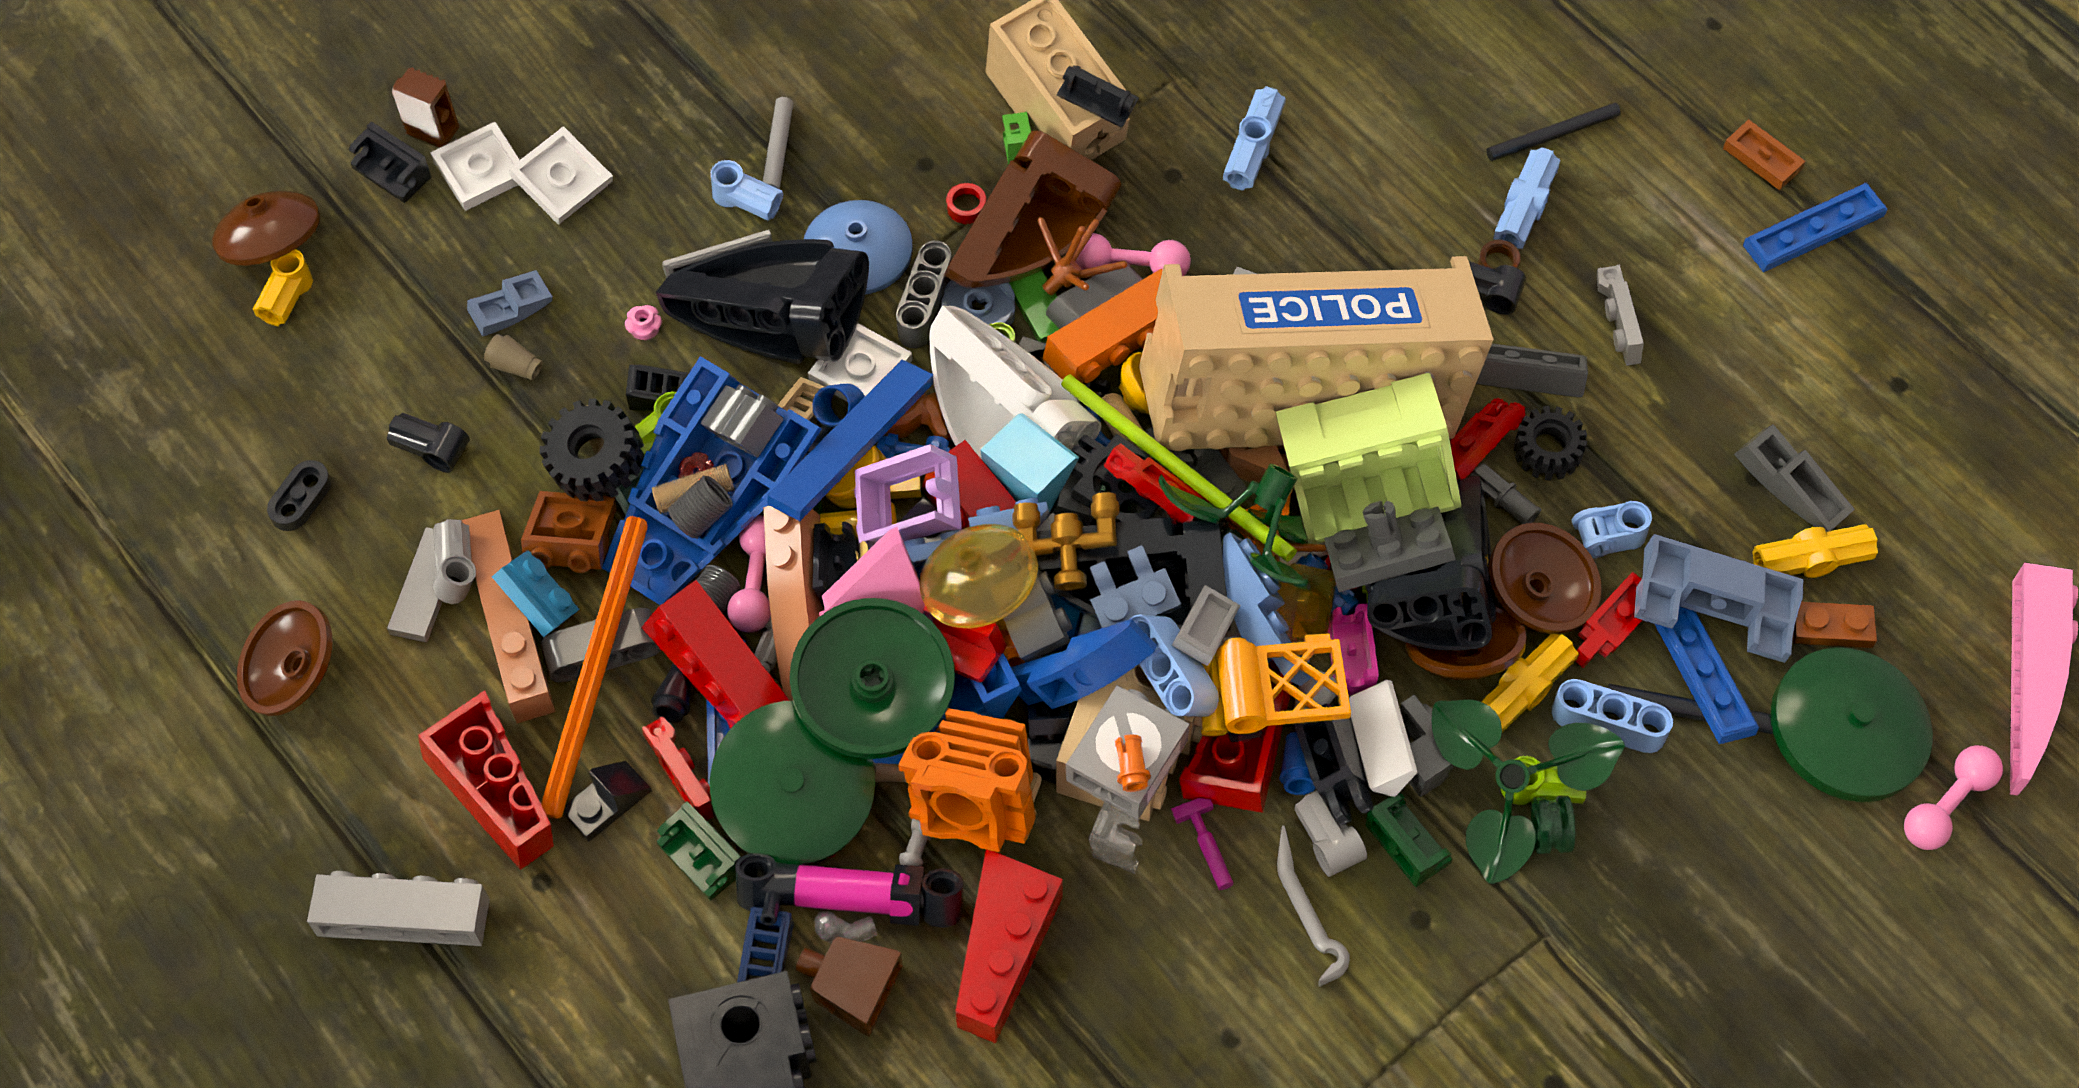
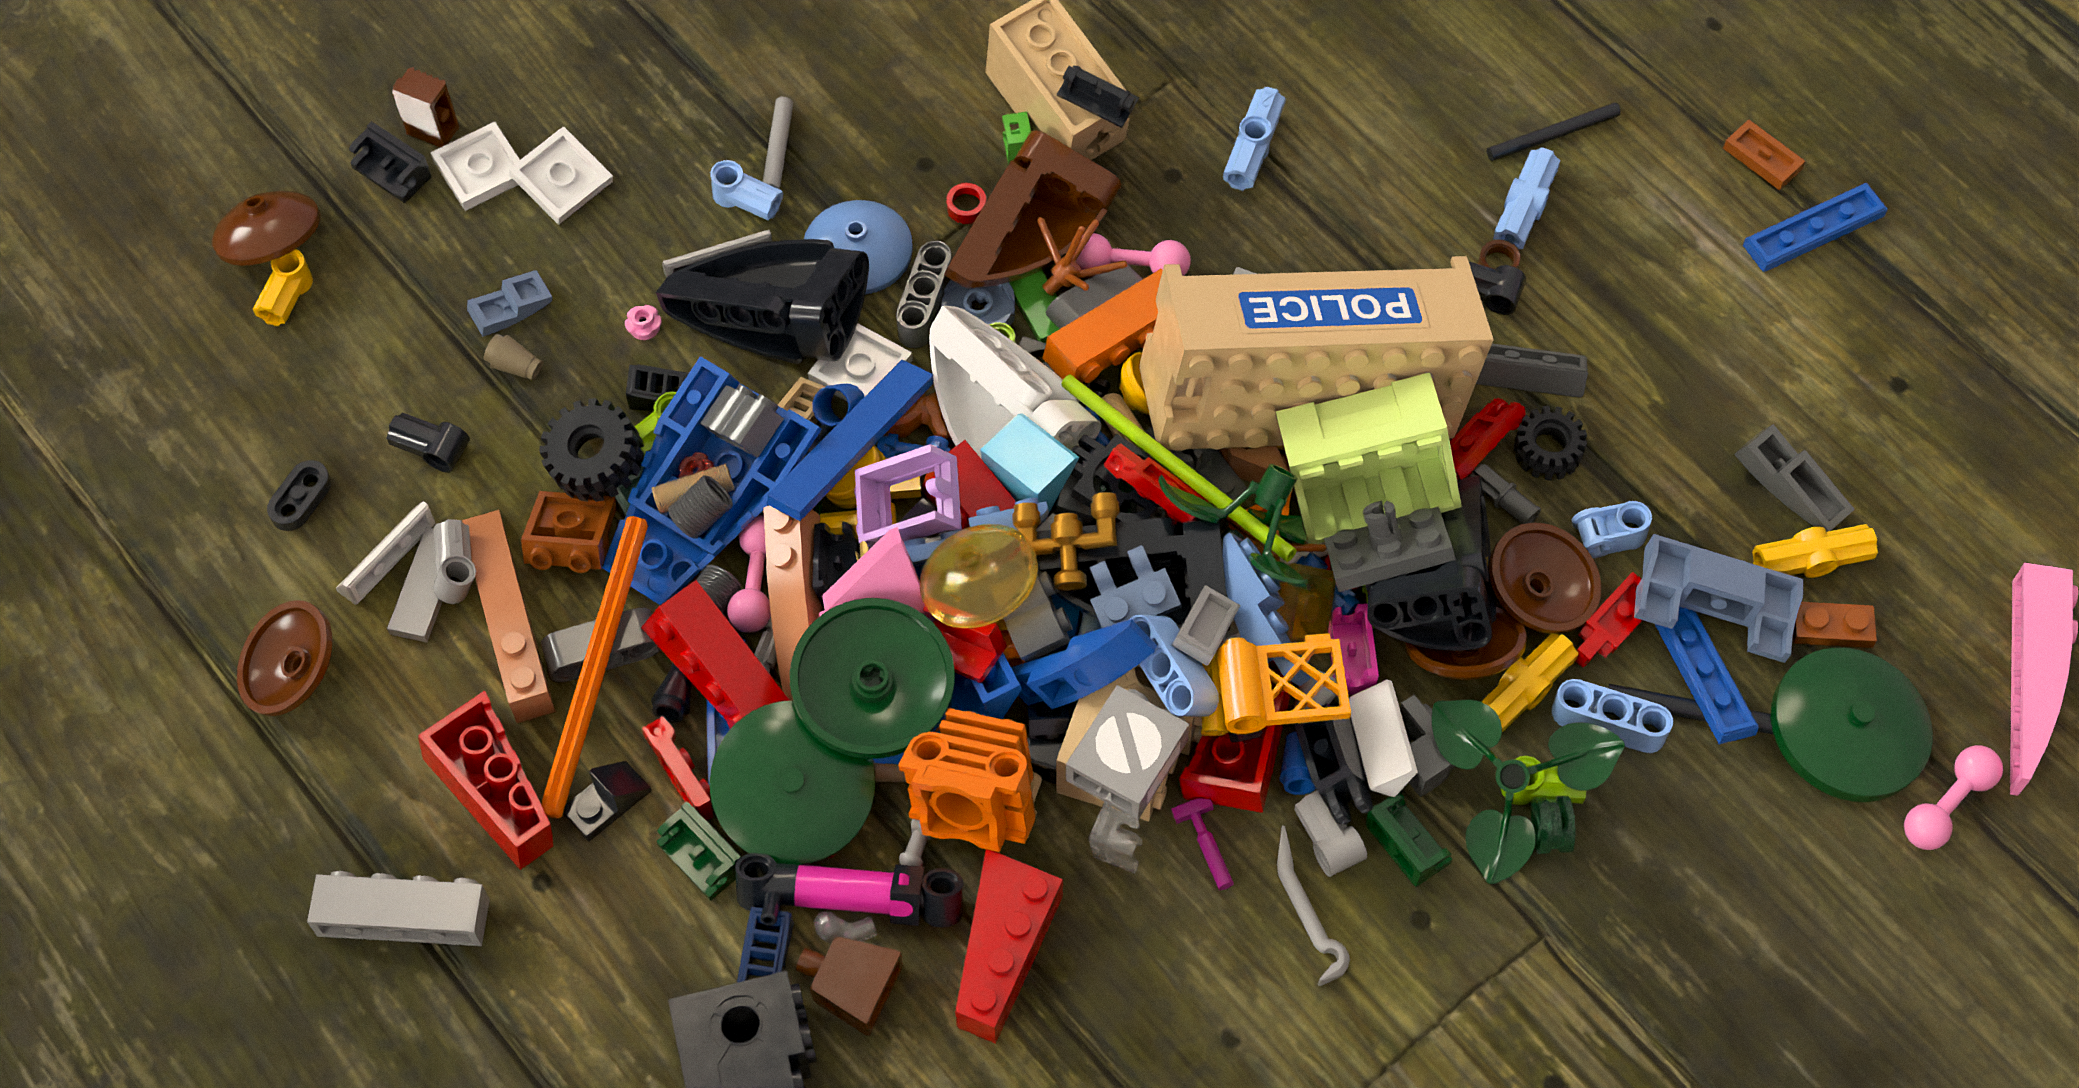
dark azure plate [492,550,580,637] -> none
orange pin [1115,734,1151,792] -> none
light grey hinge [1597,265,1644,366] -> none
none -> white slope [336,501,435,605]

